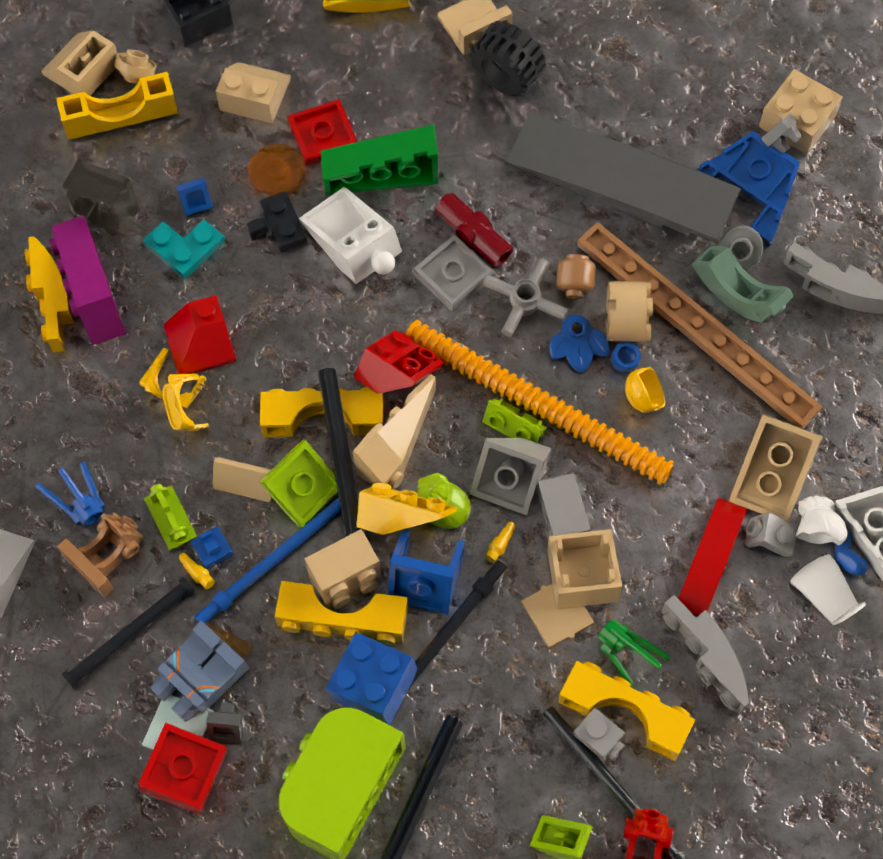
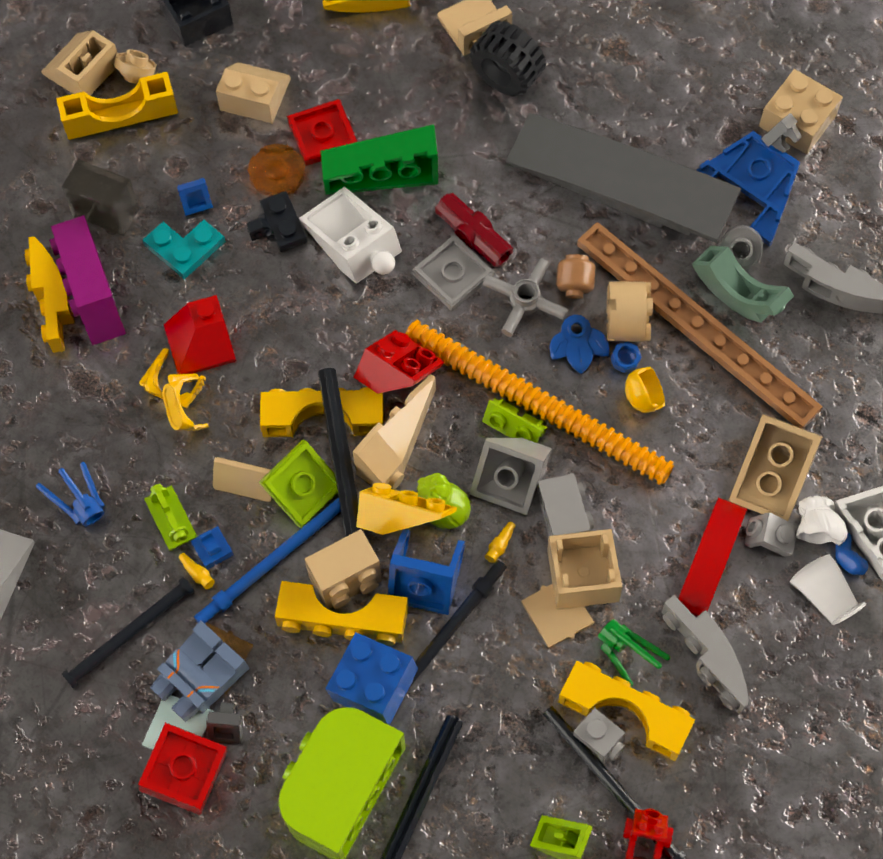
medium nougat tile [57,512,143,597] -> none

